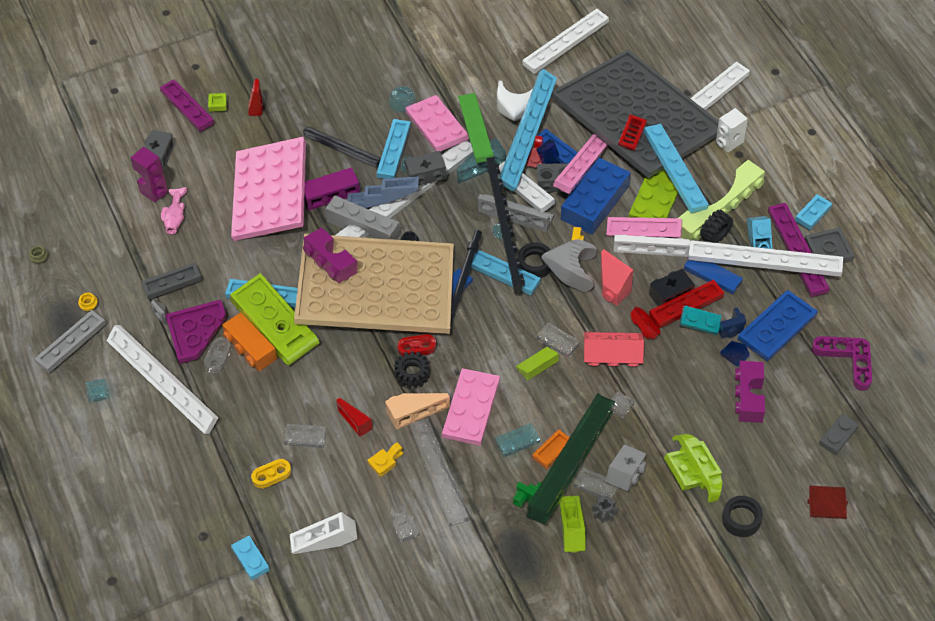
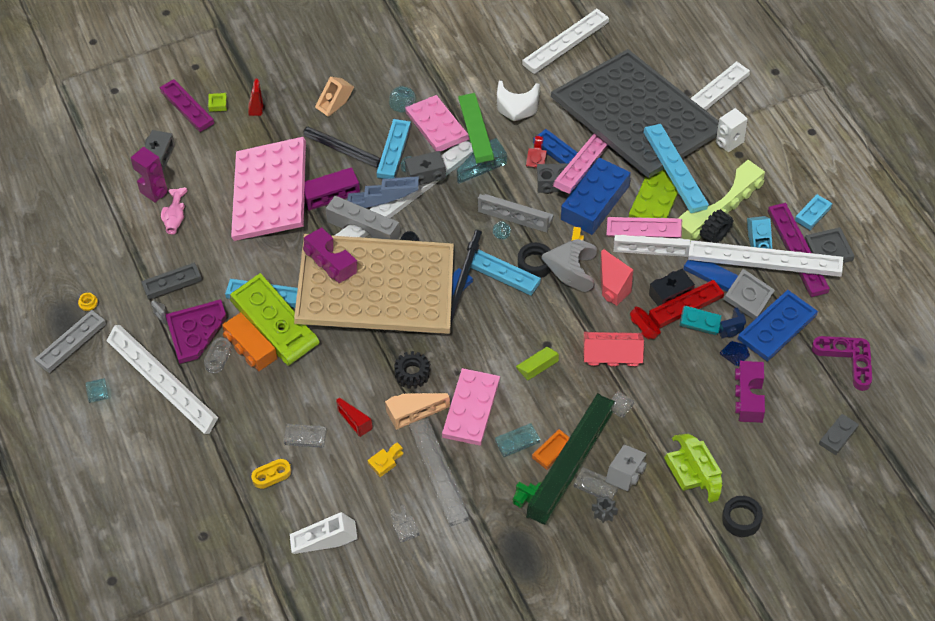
olive plate [29,246,48,263] -> none
medium azure plate [231,536,270,581] -> none
red plate [397,334,436,357] -> none
black plate [486,157,525,294] -> none
white plate [498,161,555,213] -> none
medium azure plate [499,69,557,191] -> none
clear blue plate [536,139,561,164] -> none
clear plate [537,322,580,358] -> none
lime slope [559,496,586,552] -> none
red slope [618,114,647,151] -> none
clear red piece [807,485,848,519] -> none
none -> light nougat slope [315,77,354,116]
none -> light grey plate [723,269,775,320]

